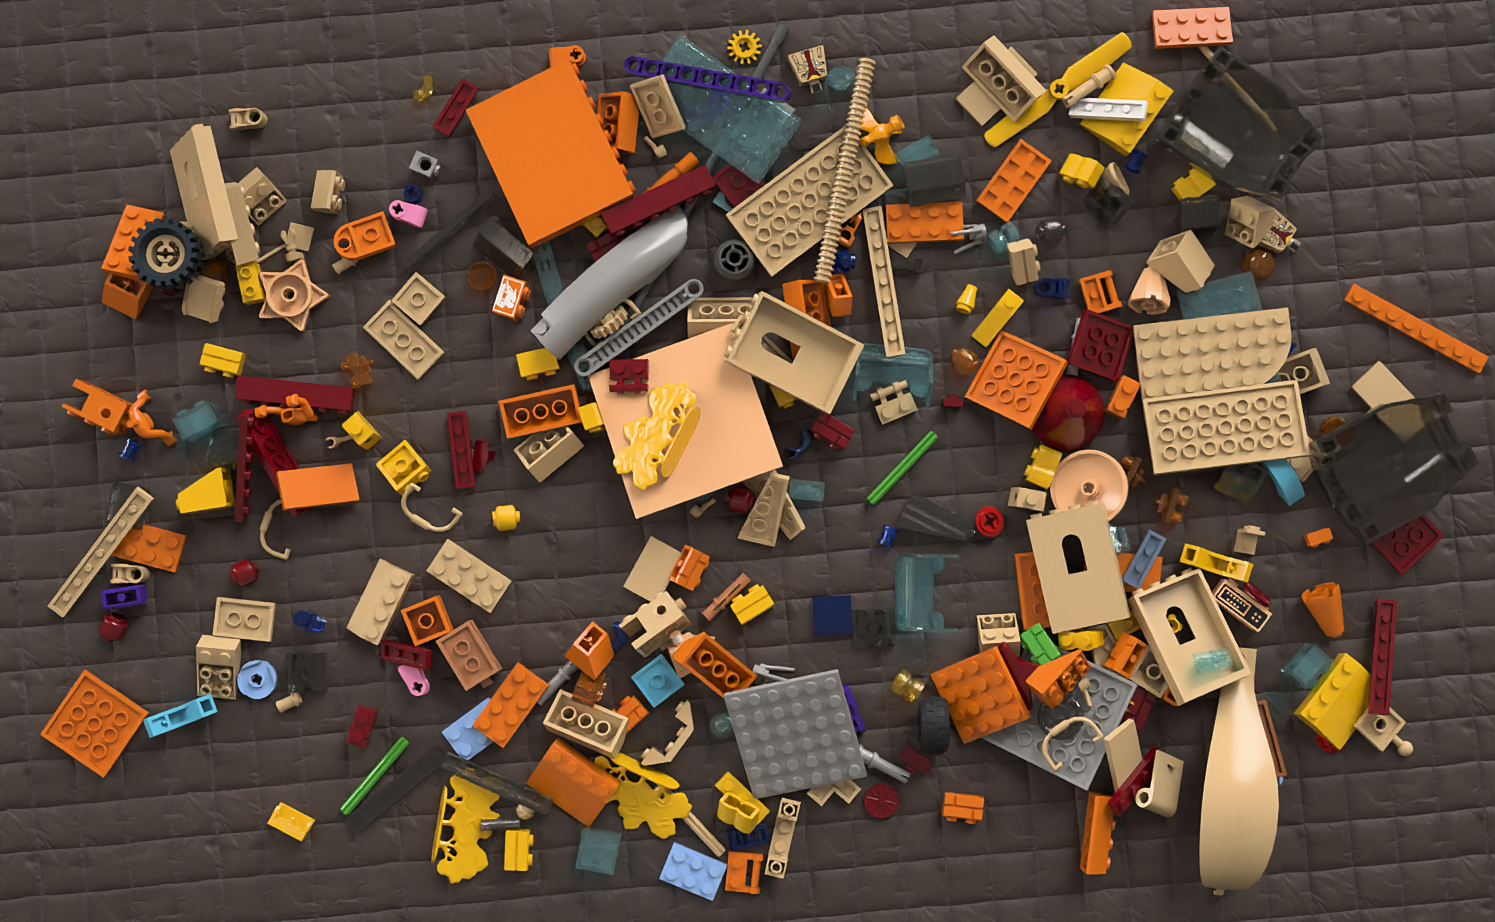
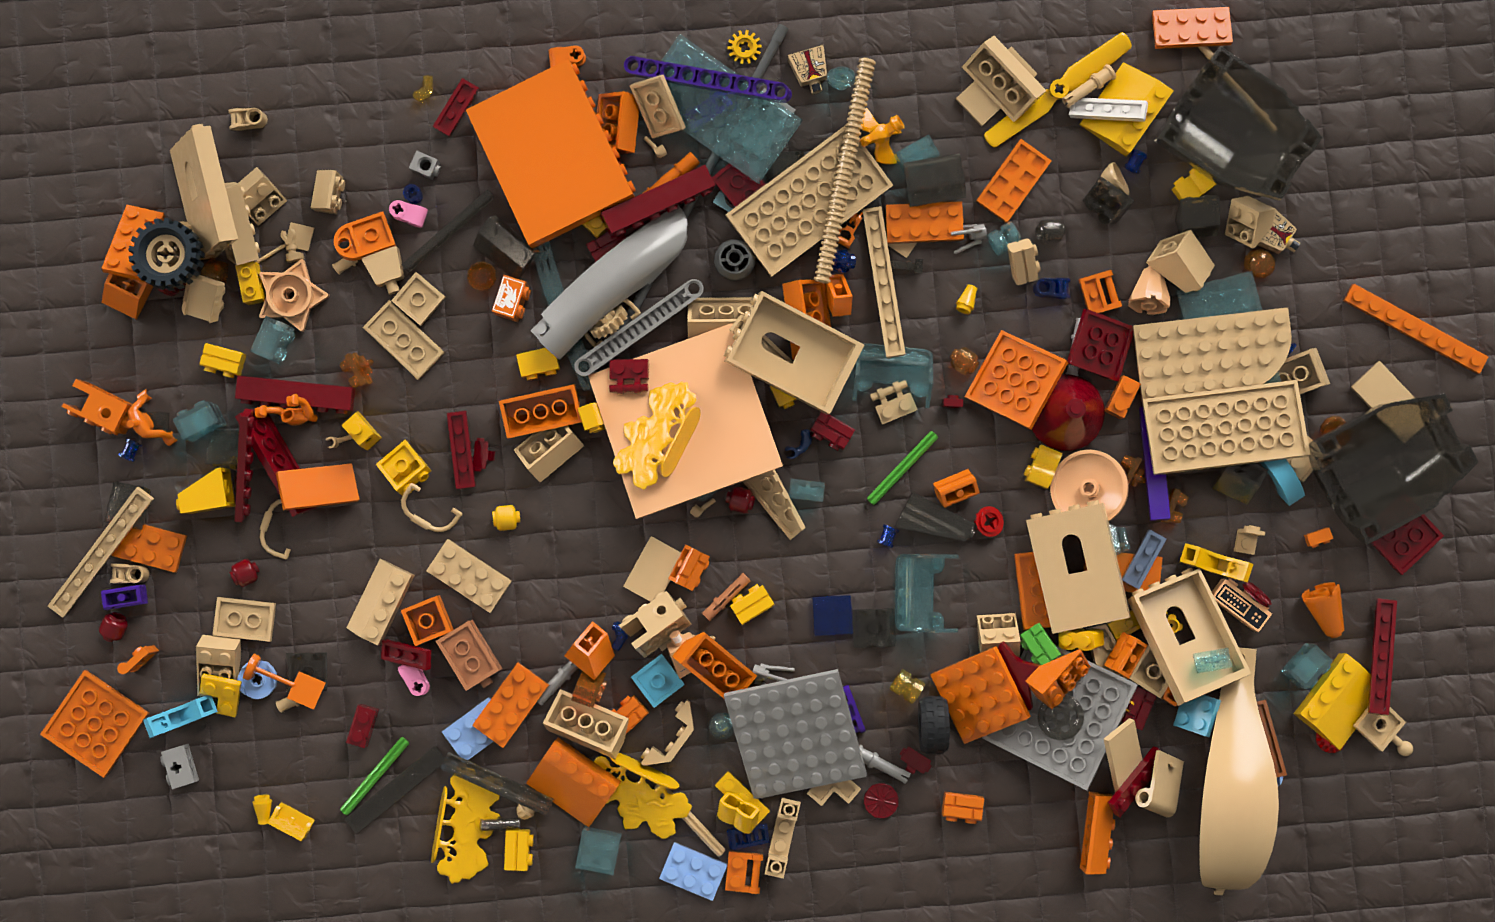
clear blue hips [293,609,326,633] -> none
tan wing [738,472,790,547] -> none
yellow slope [971,289,1024,348] -> none
tan torso [1008,487,1047,513] -> none
tan piece [1042,717,1104,771] -> none
yellow brick [1059,153,1104,189] -> none
tan hand [1079,678,1092,707] -> none
none -> orange plate [117,645,159,674]
none -> light grey brick [160,744,199,789]
none -> yellow plate [199,673,242,717]
none -> orange piece [243,654,326,709]
none -> clear light blue piece [250,316,295,364]
none -> yellow cone [252,795,272,825]
none -> tan torso [362,246,404,295]
none -> orange brick [933,469,980,508]
none -> dark purple tile [1139,407,1170,521]
none -> medium azure plate [1173,695,1221,737]

